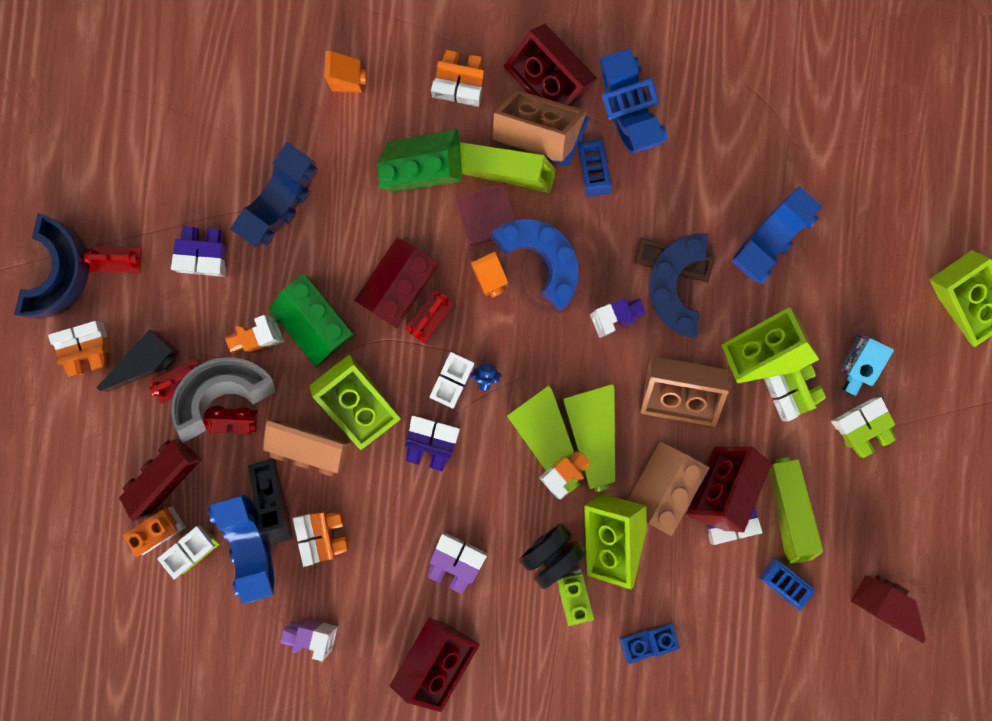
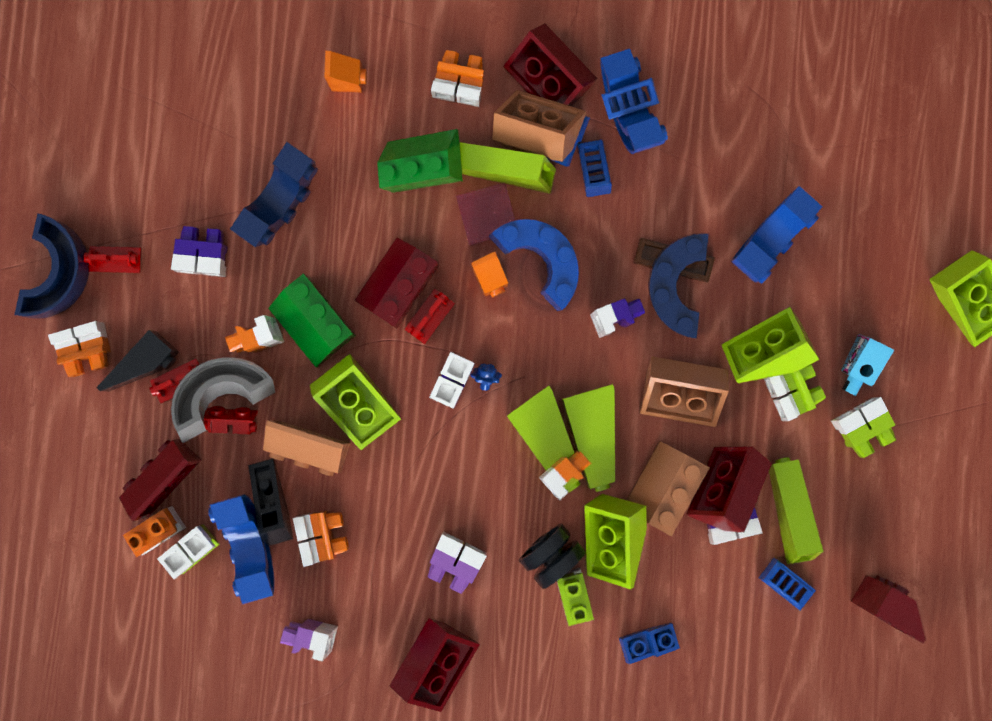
dark purple hips [405,416,460,471] -> none

